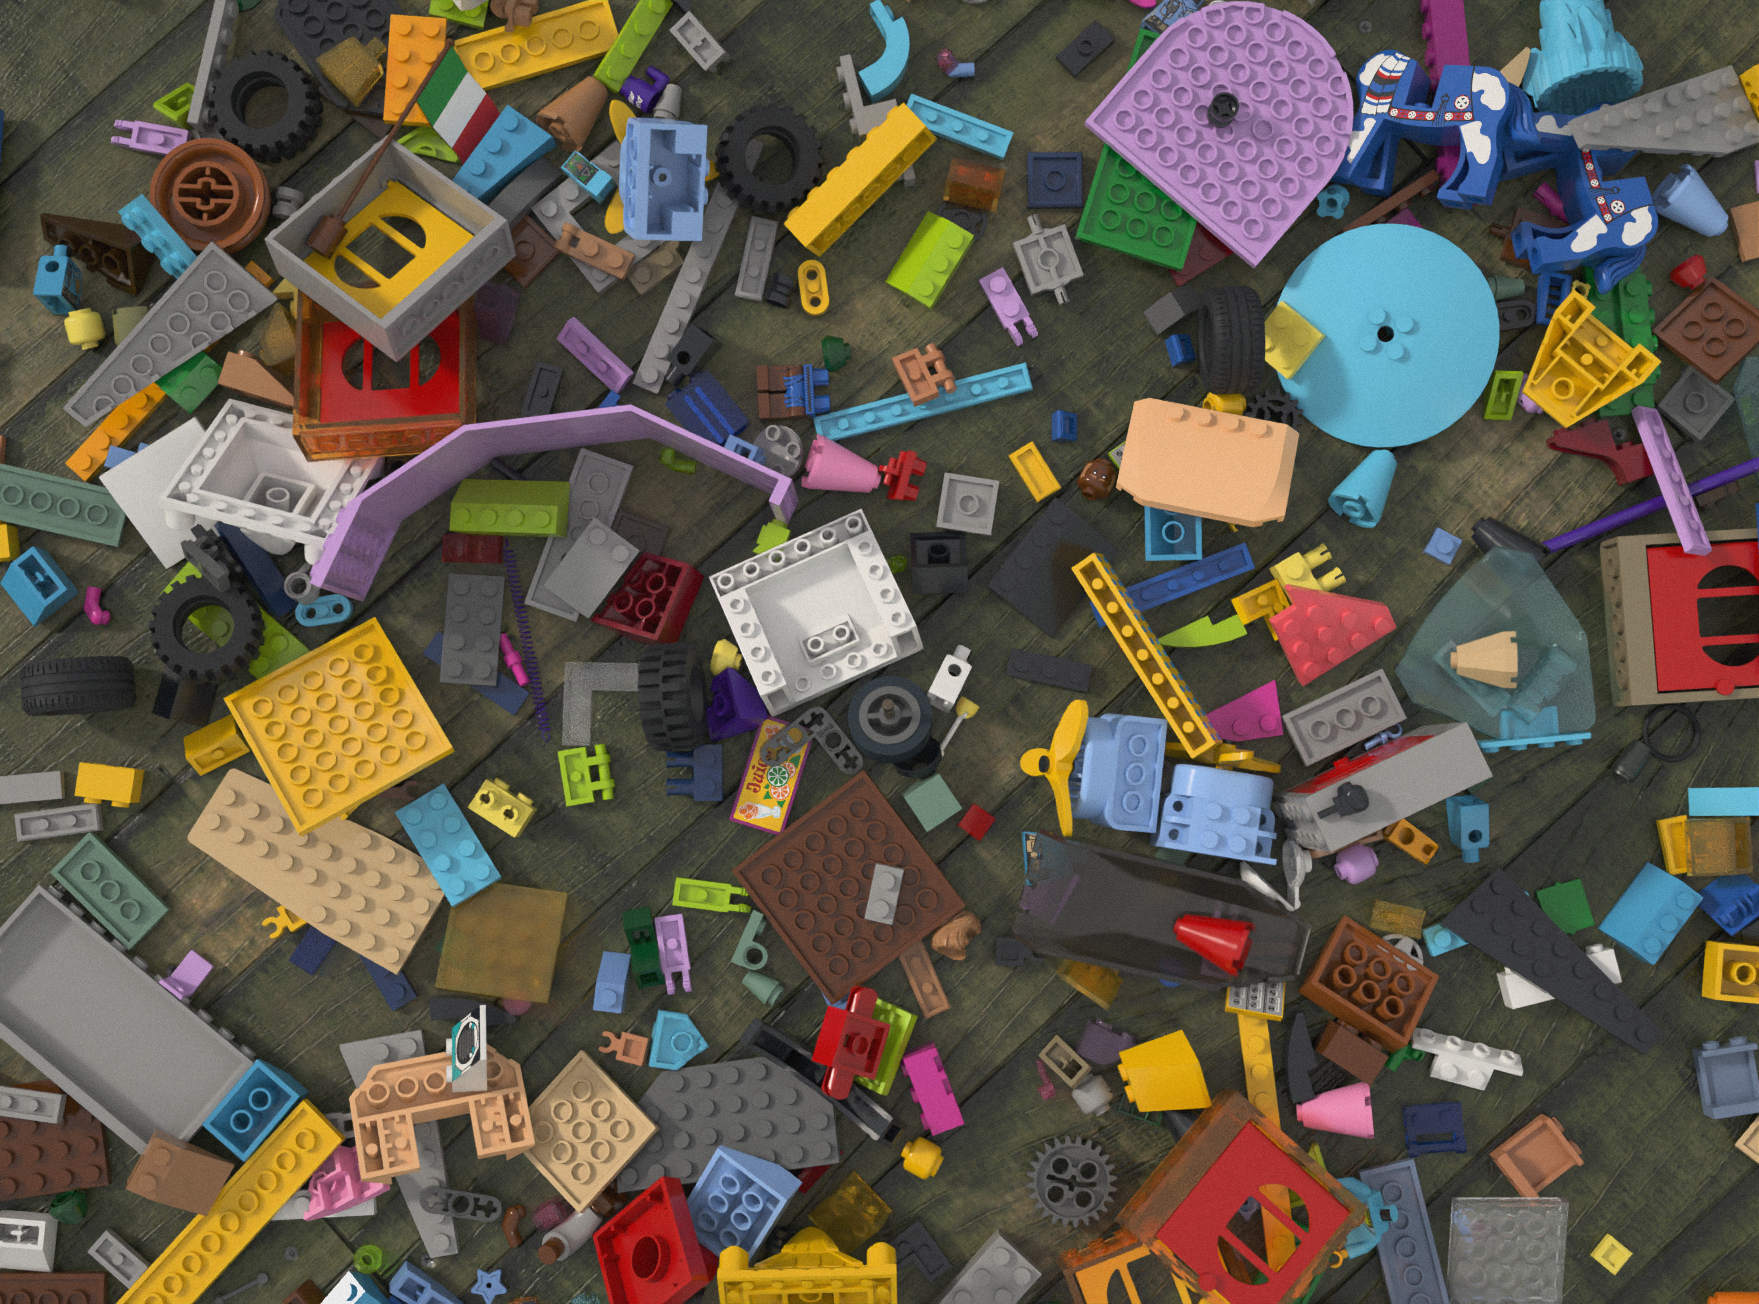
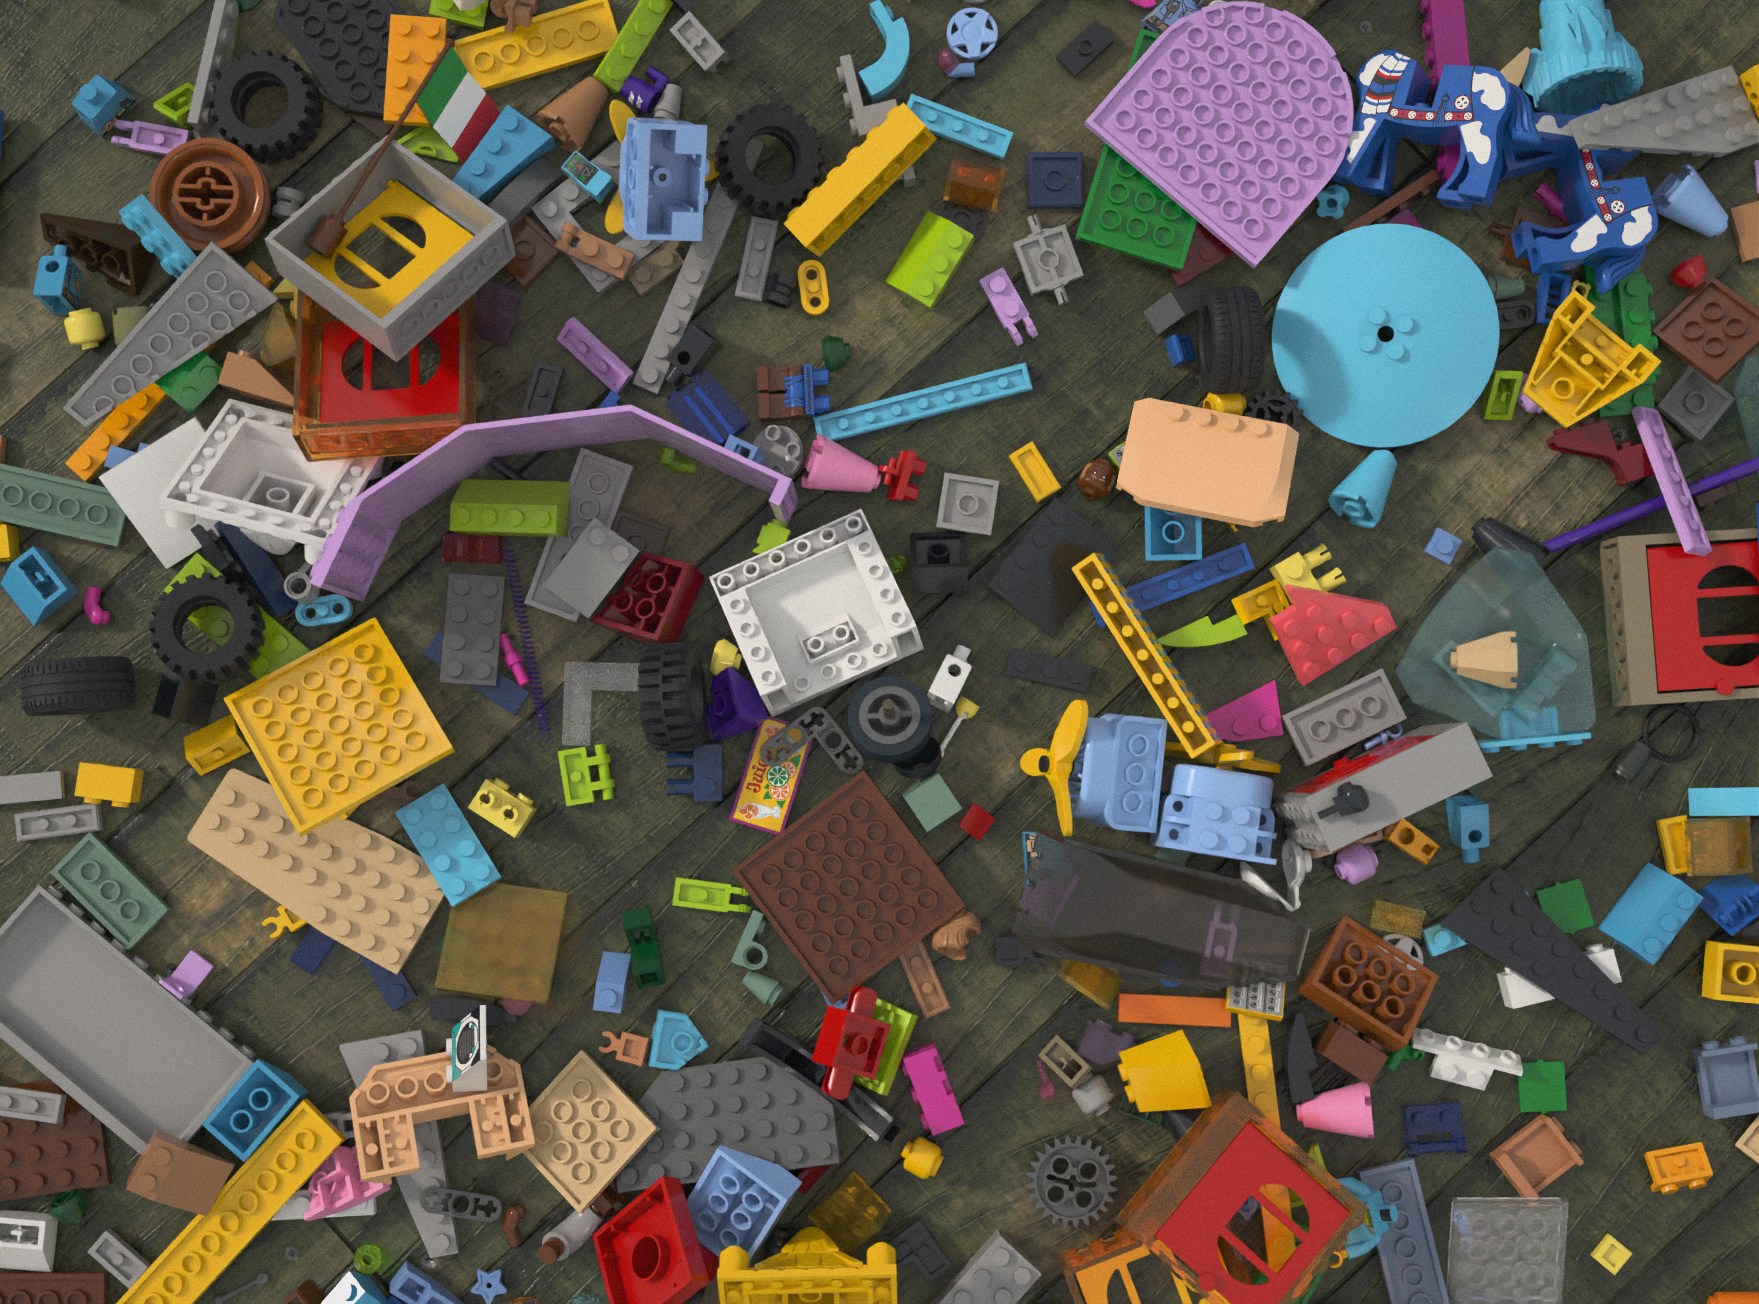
dark grey plate [181,536,231,593] -> none
clear yellow torso [316,36,387,107] -> none
clear pink brick [531,1196,568,1233] -> none
lavender hinge [654,913,692,995] -> none
light grey plate [864,862,905,925] -> none
nougat plate [892,343,957,407] -> none
blue slope [1052,410,1077,441] -> none
red cone [1173,914,1256,977] -> none
black wheel [1206,92,1239,128] -> none
light yellow plate [1264,301,1326,380] -> none
none -> dark azure torso [72,74,137,138]
none -> light blue wheel [947,8,998,60]
none -> orange tile [1118,993,1231,1027]
none -> green piece [1517,1059,1567,1114]
none -> light orange bracket [1644,1142,1713,1195]

